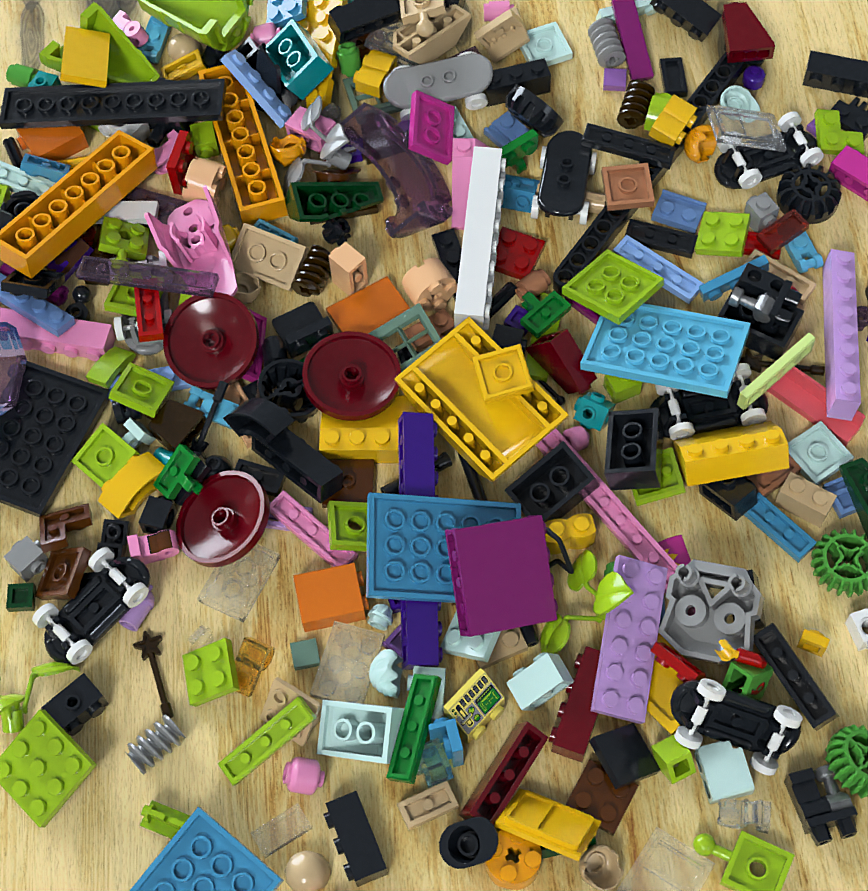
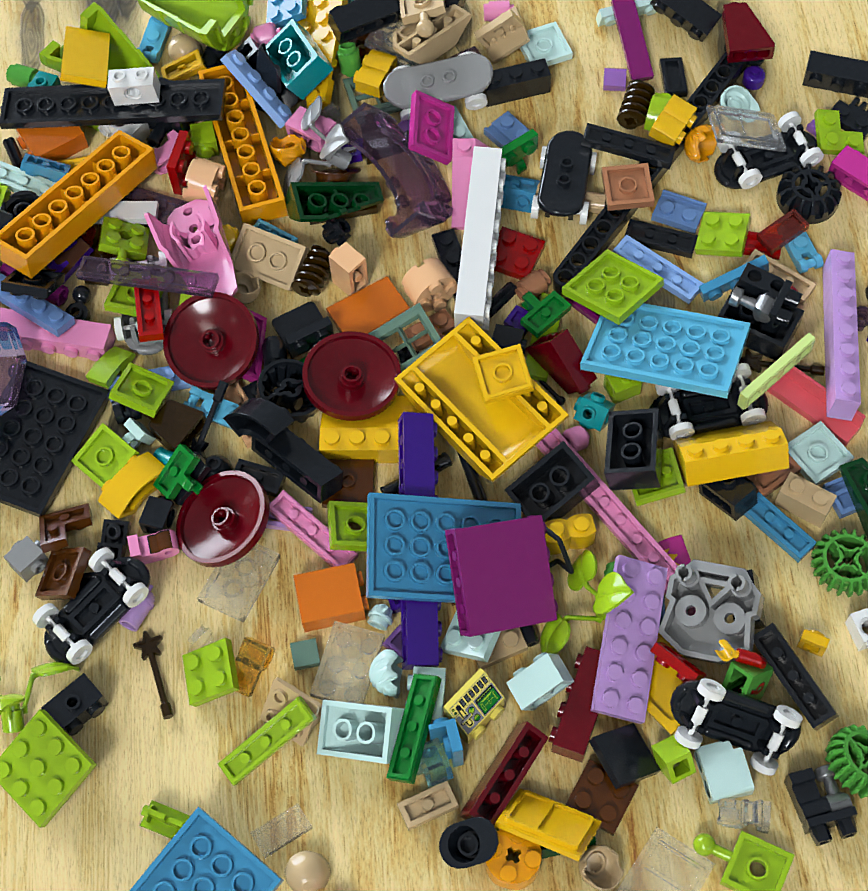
dark green plate [6,583,36,612] -> none
bright pink leg [112,10,149,48] -> none
light grey piece [126,715,185,774] -> none
bright pink head [282,757,325,795] -> none
black brick [323,791,388,887] -> none
black gear [505,84,564,138] -> none
light grey piece [588,18,626,68] -> none
light grey brick [744,192,780,233] -> none
none -> white brick [107,67,161,106]

